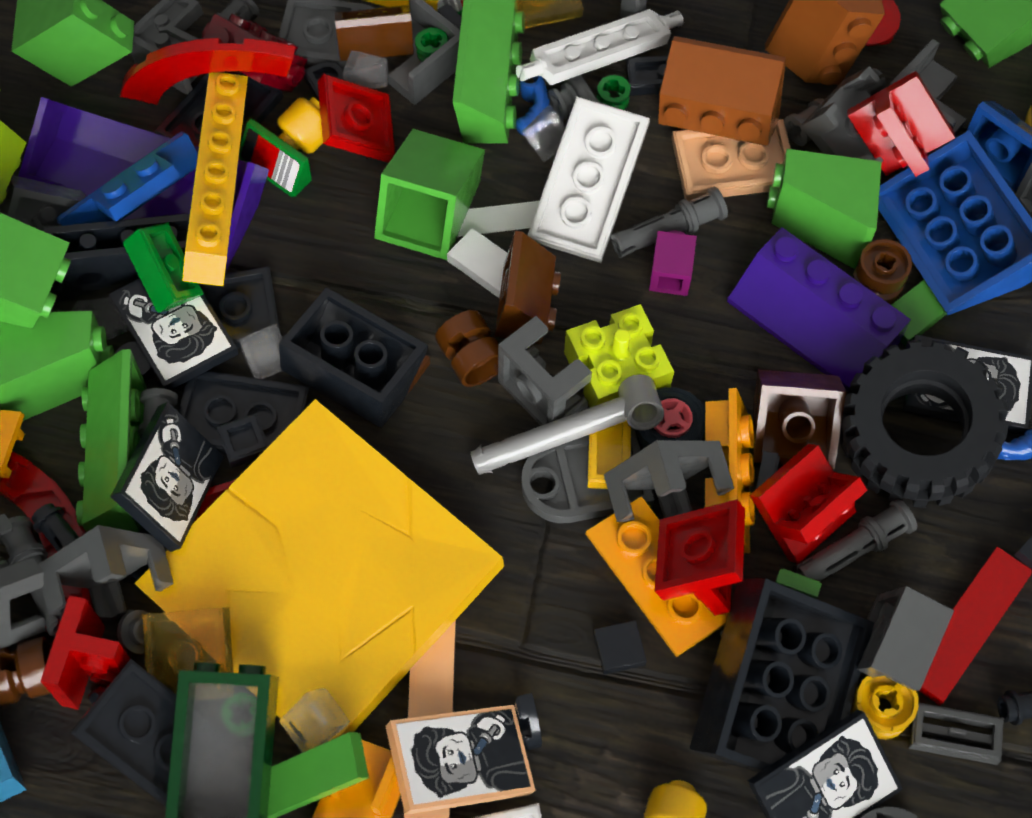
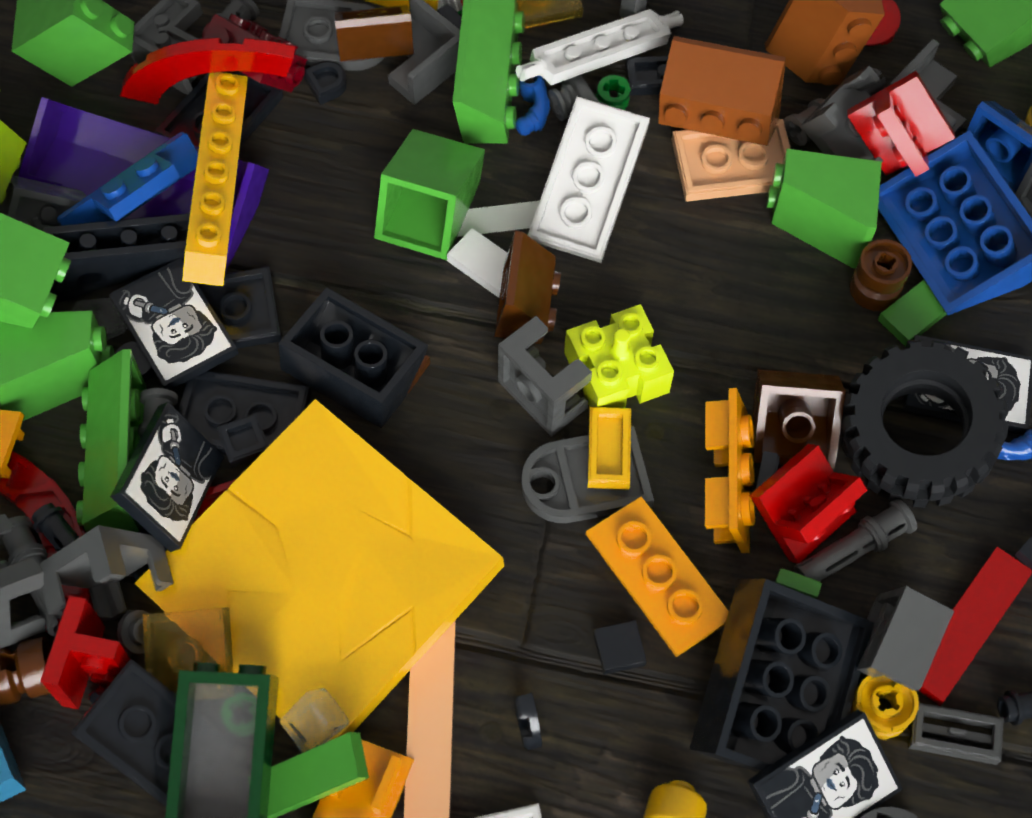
green slope [123,223,204,313] -> none
slope [239,119,312,197] -> none
clear slope [239,324,282,379] -> none
yellow head [277,97,323,154] -> none
red tile [318,74,395,163] -> none
clear slope [343,50,389,89] -> none
tile [386,705,536,815] -> none
green bush [415,28,448,62] -> none
reddish brown wheel [435,310,499,387] -> none
light grey piece [471,374,664,475] -> none
clear slope [522,105,566,162] -> none
dark grey panel [604,440,734,522] -> none
dark grey pin [611,187,728,258] -> none
wheel [635,387,705,448] -> none
magenta brick [649,231,697,296] -> none
red bracket [654,499,745,616] -> none
dark purple slope [727,227,911,392] -> none

